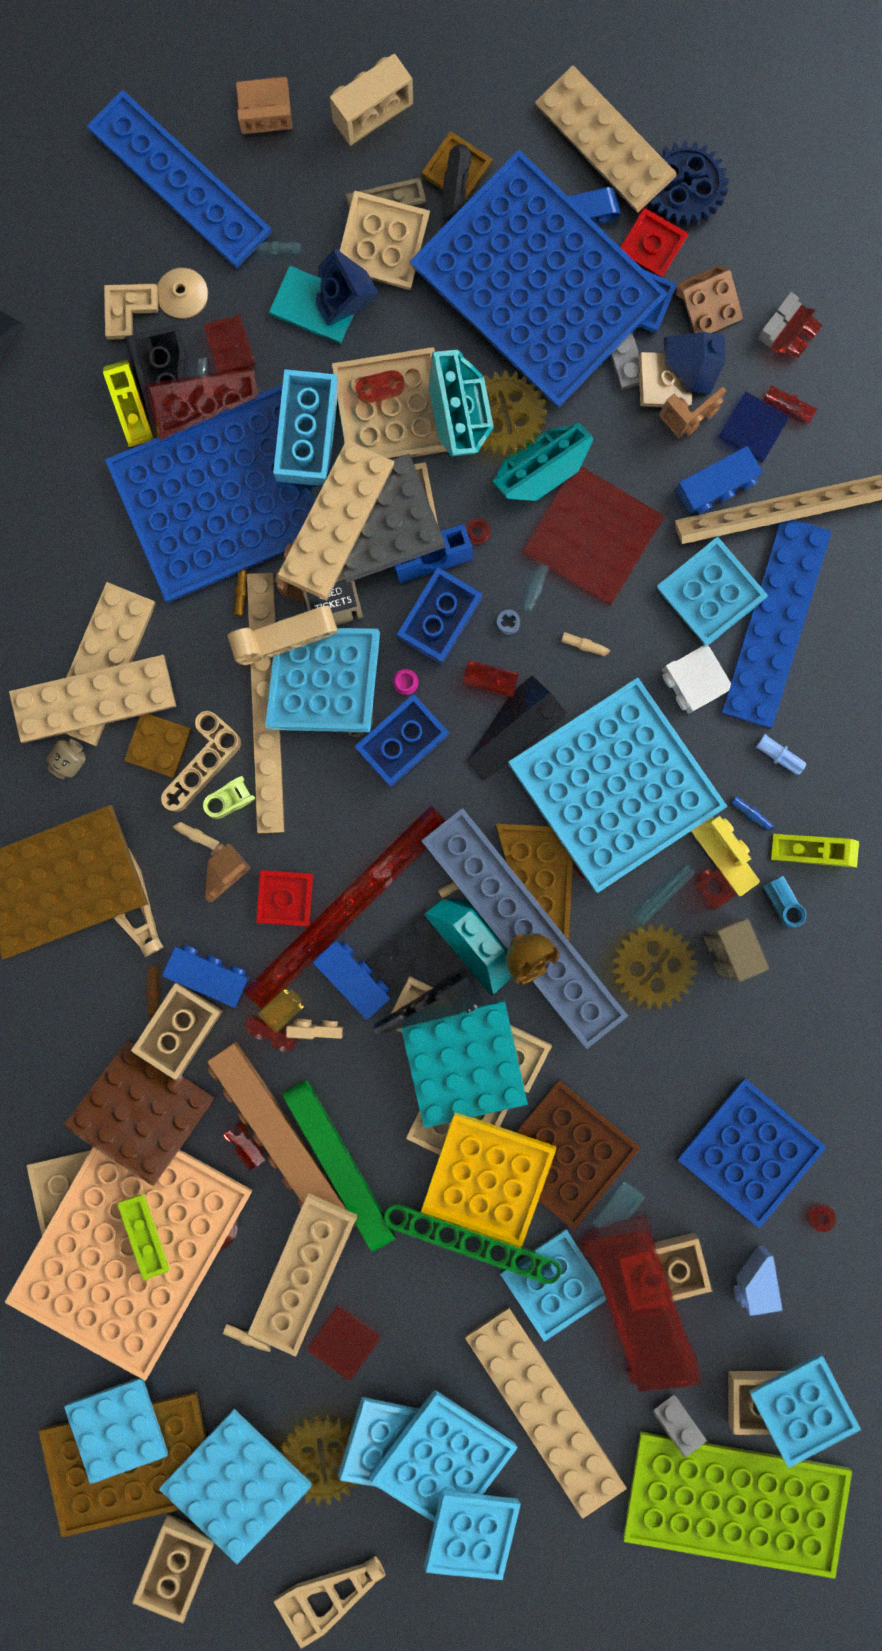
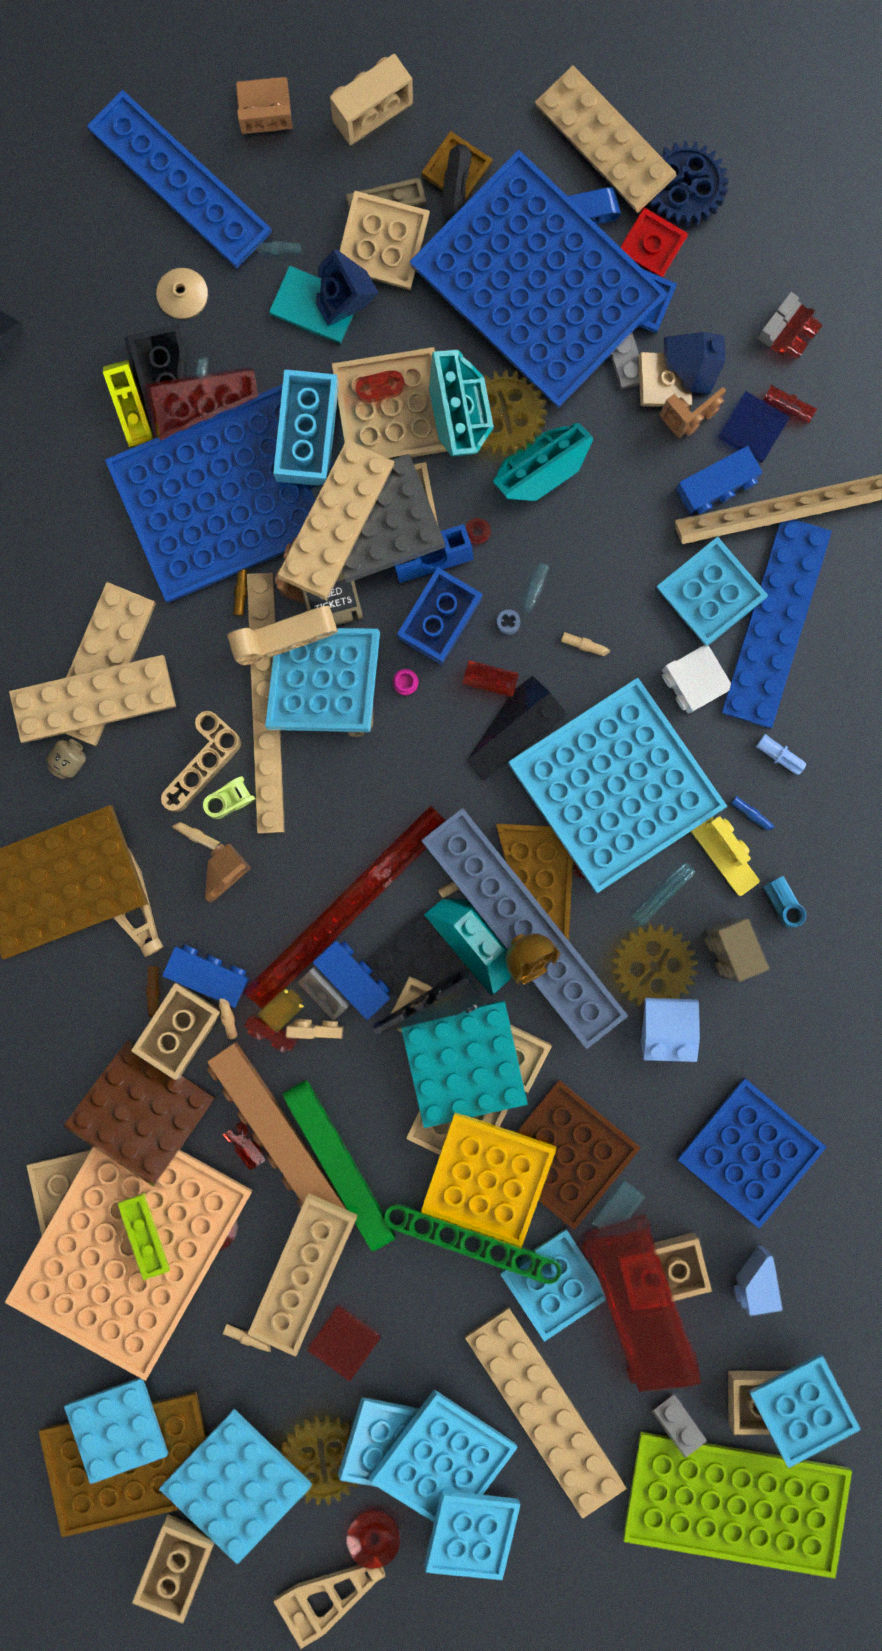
tan plate [104,284,158,339] -> none
pearl gold plate [124,714,192,778] -> none
clear red plate [204,314,255,376] -> none
red plate [256,870,313,926] -> none
blue brick [355,694,449,788] -> none
clear red plate [522,466,665,606] -> none
medium nougat bracket [674,265,743,333] -> none
clear red brick [693,868,737,910] -> none
neon yellow slope [771,834,859,867] -> none
clear red plate [809,1205,836,1232] -> none
none -> tan piece [219,999,237,1039]
none -> light grey plate [298,966,351,1021]
none -> clear red dish [347,1511,400,1569]
none -> light blue slope [641,998,700,1062]

